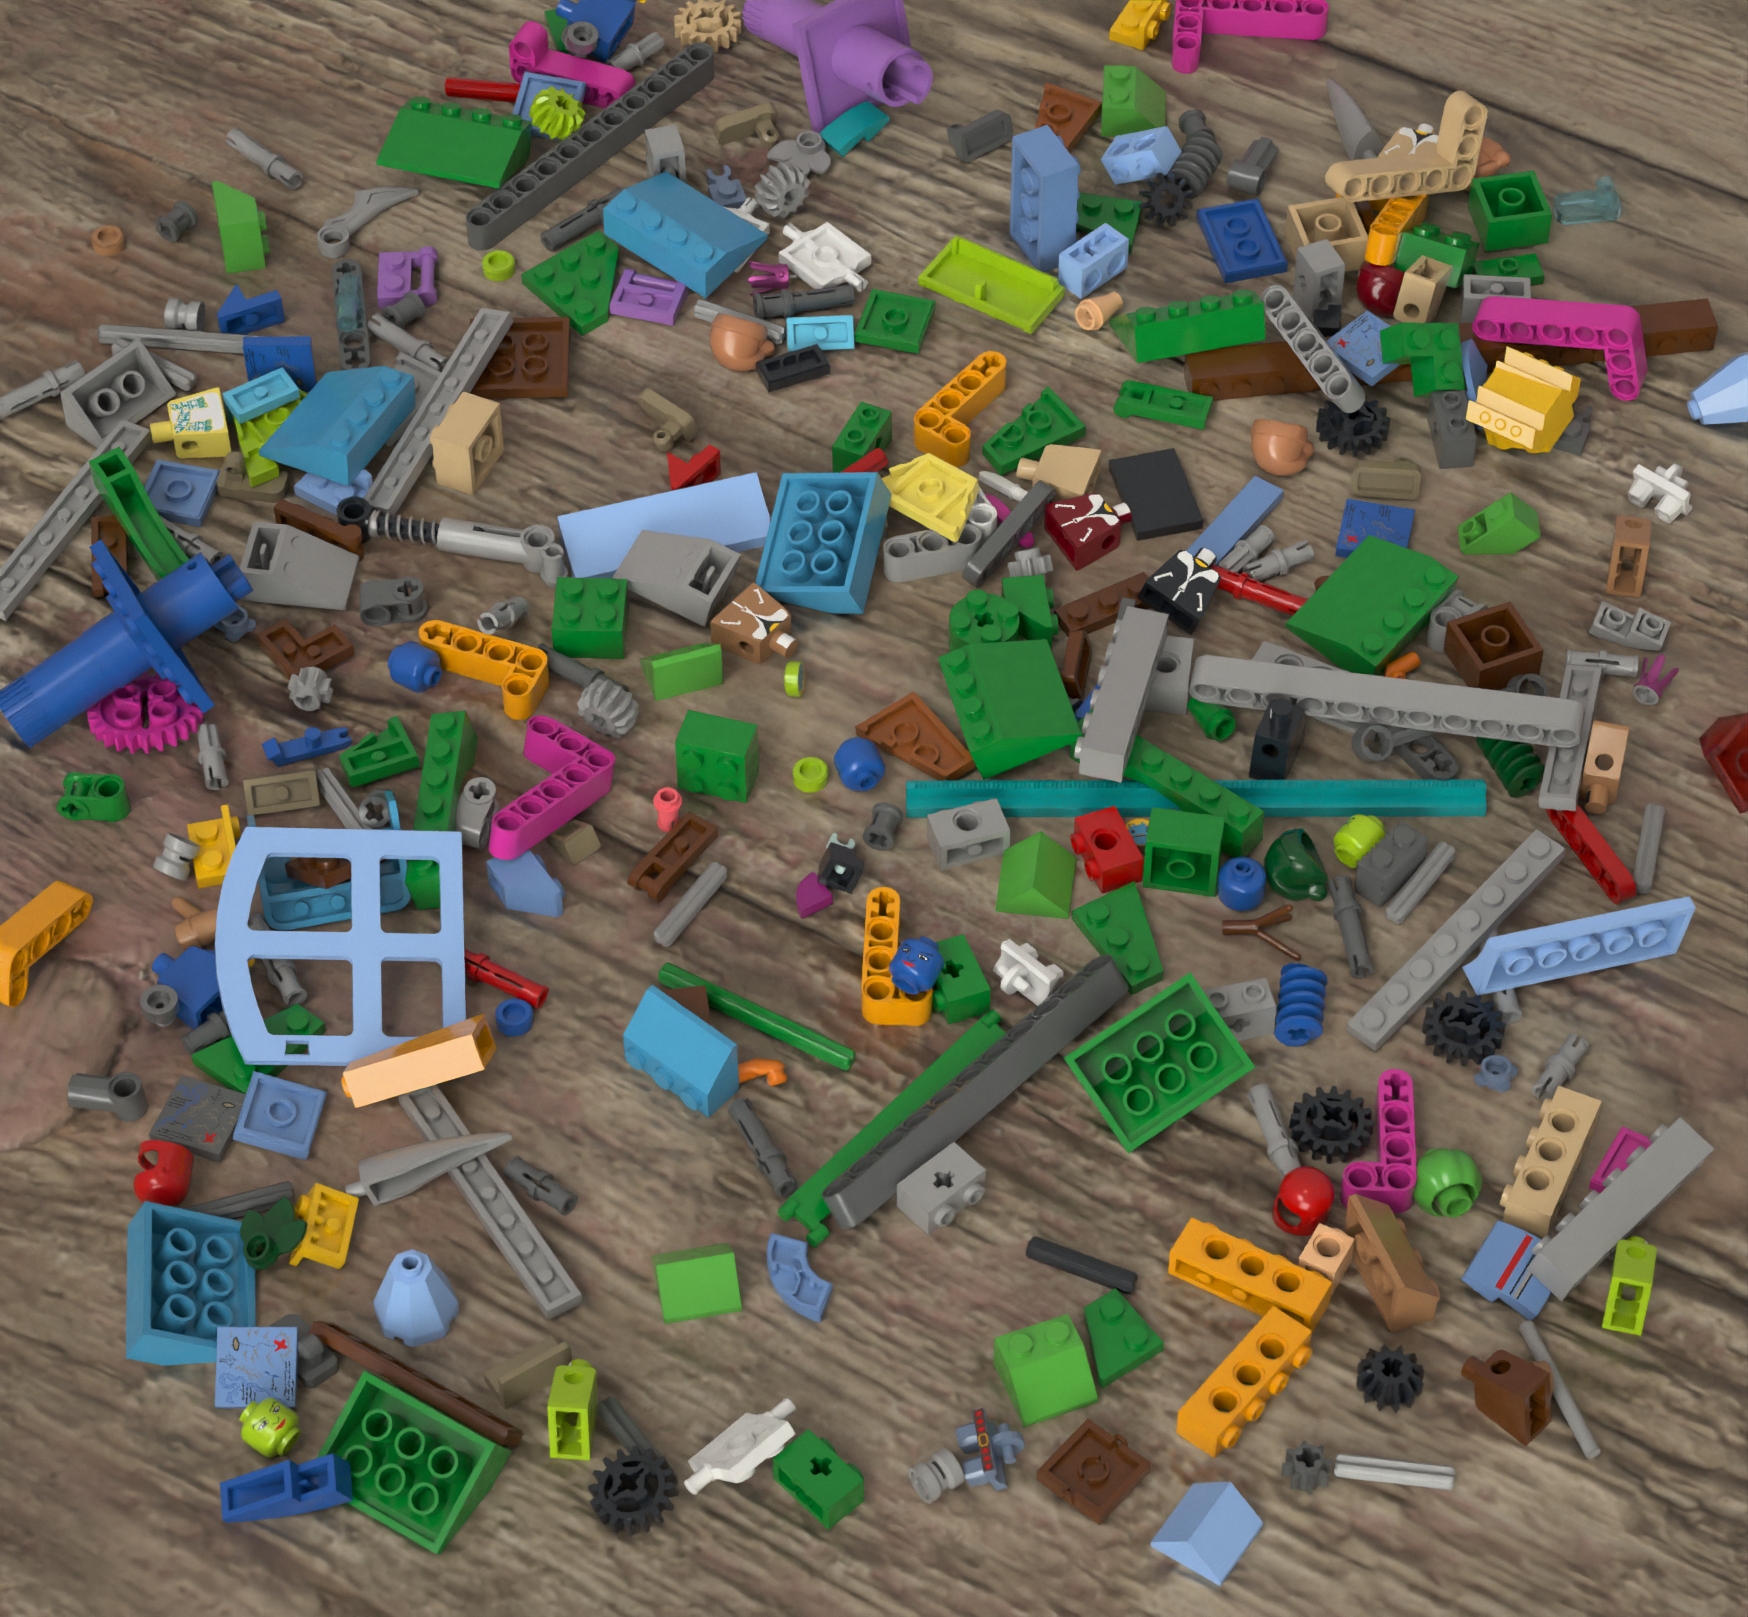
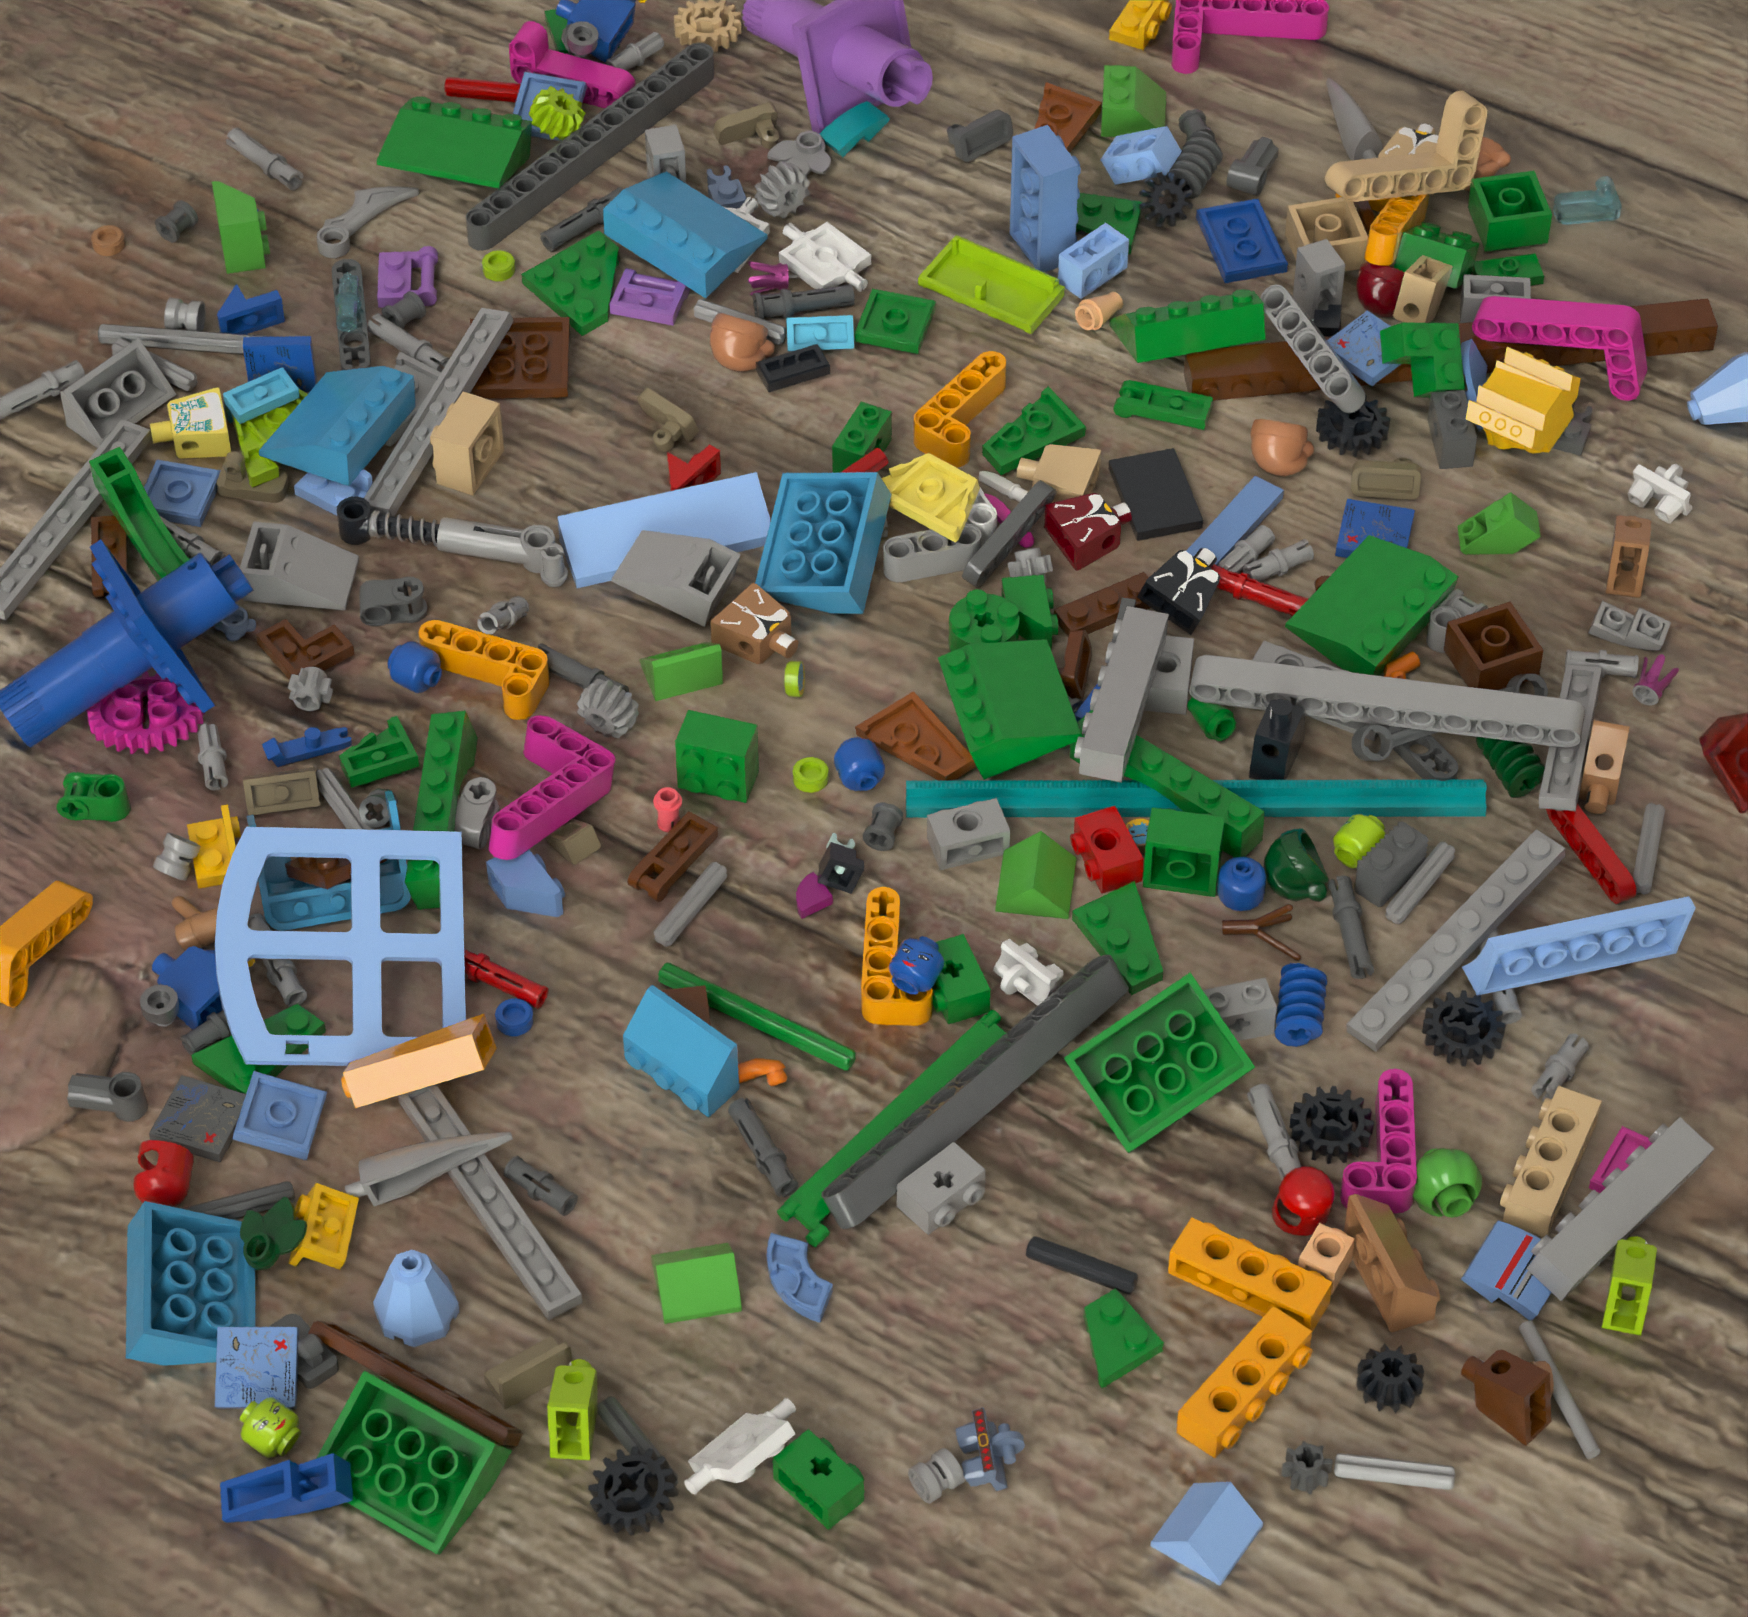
reddish brown plate [274,499,364,562] -> none
green brick [551,577,629,659] -> none
bright green slope [993,1314,1098,1427] -> none
reddish brown plate [1036,1418,1151,1525] -> none
sand blue plate [1474,1055,1517,1093] -> none

